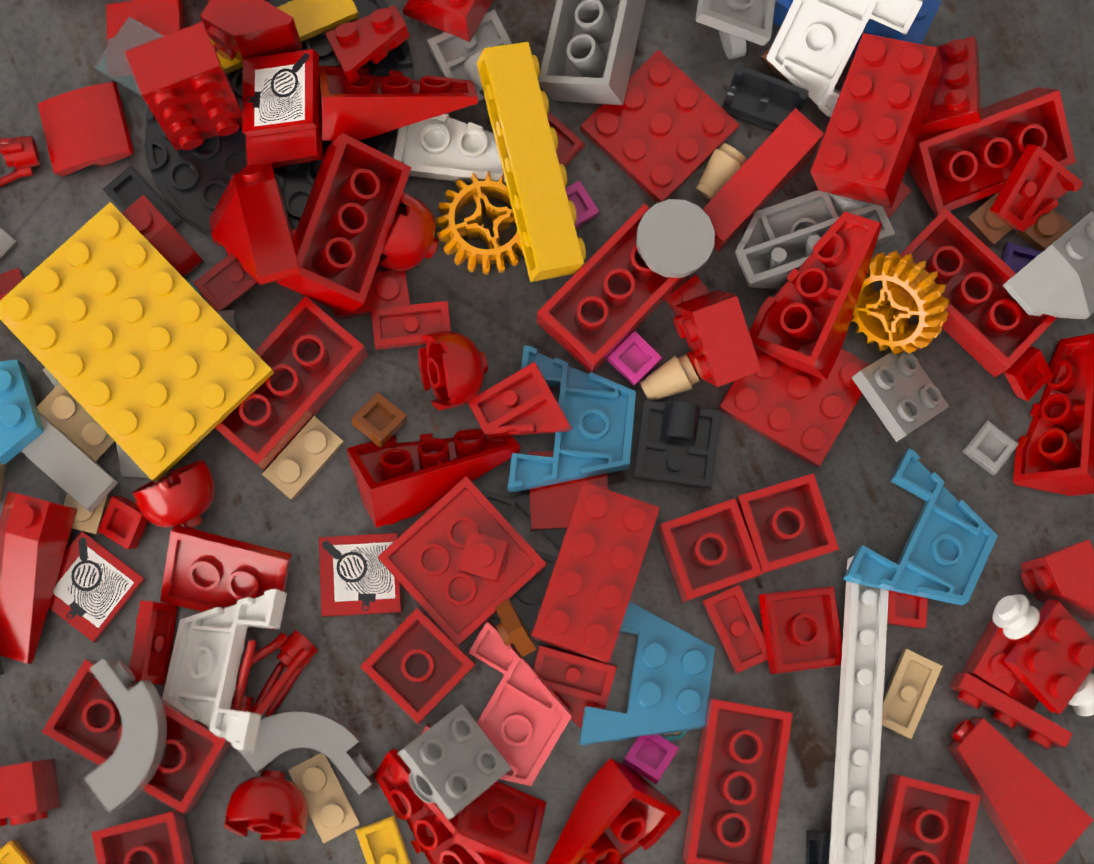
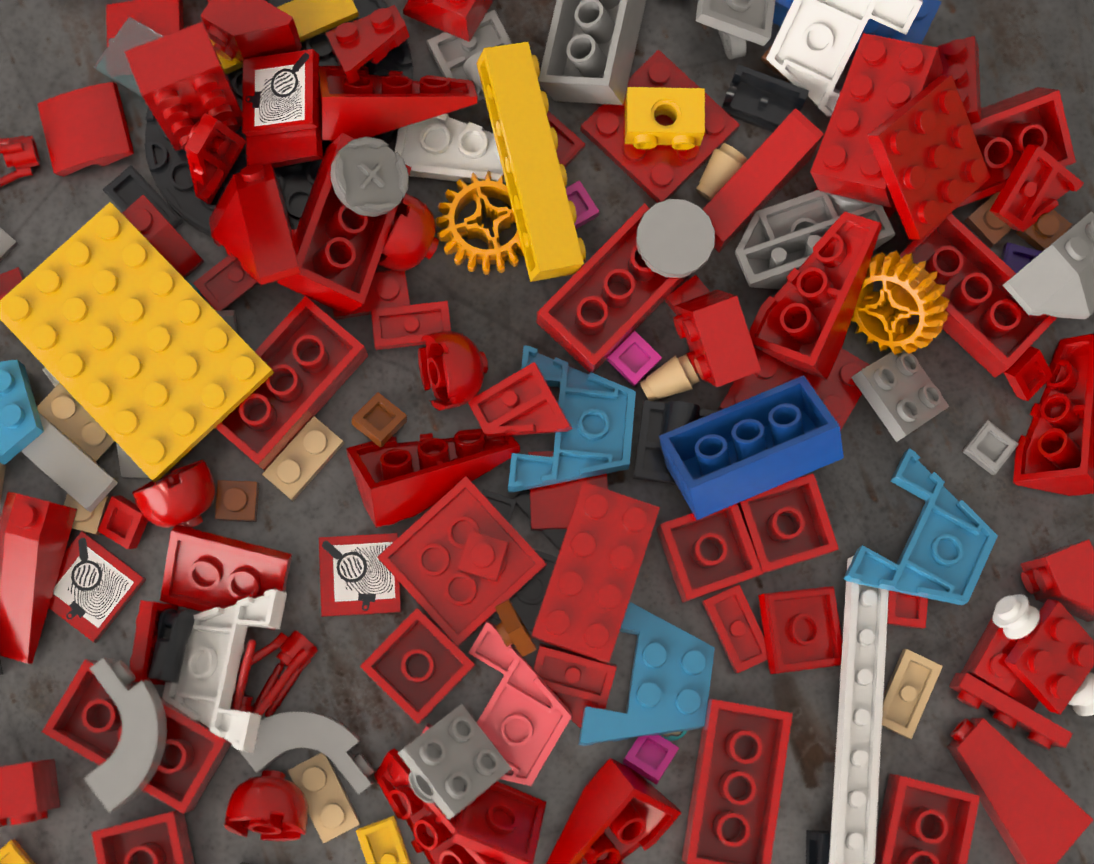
none -> black bar [148,608,194,684]
none -> red wing [185,113,247,205]
none -> dark orange plate [215,480,259,522]
none -> light grey tile [331,137,409,217]
none -> yellow brick [625,87,705,150]
none -> blue brick [659,375,844,520]
none -> red plate [867,74,991,239]

